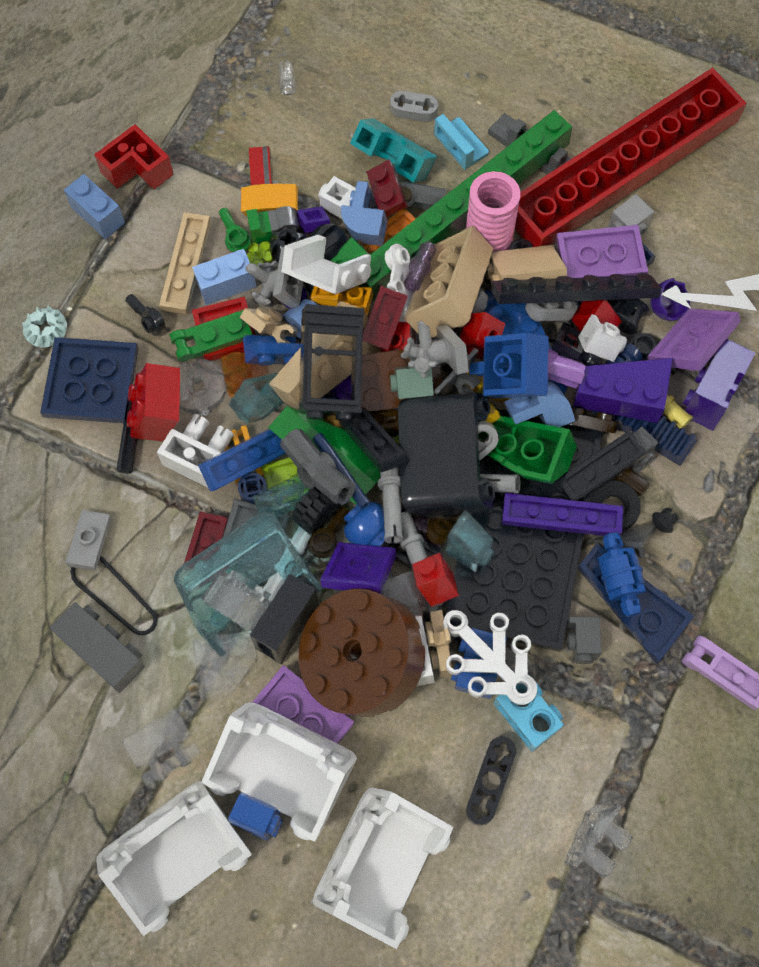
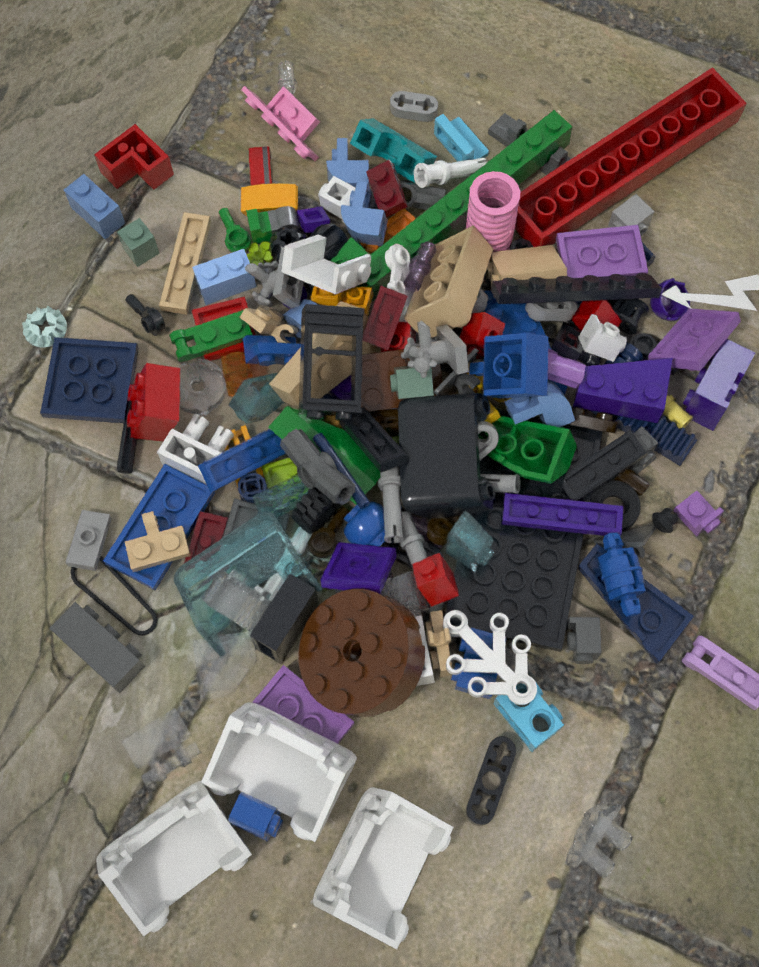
none -> blue plate [103,464,215,590]
none -> sand green brick [117,218,160,267]
none -> tan plate [125,511,191,572]
none -> bright pink bracket [241,86,320,161]
none -> medium blue brick [326,138,369,188]
none -> white pin [414,157,488,188]
none -> medium lavender bracket [673,491,724,537]

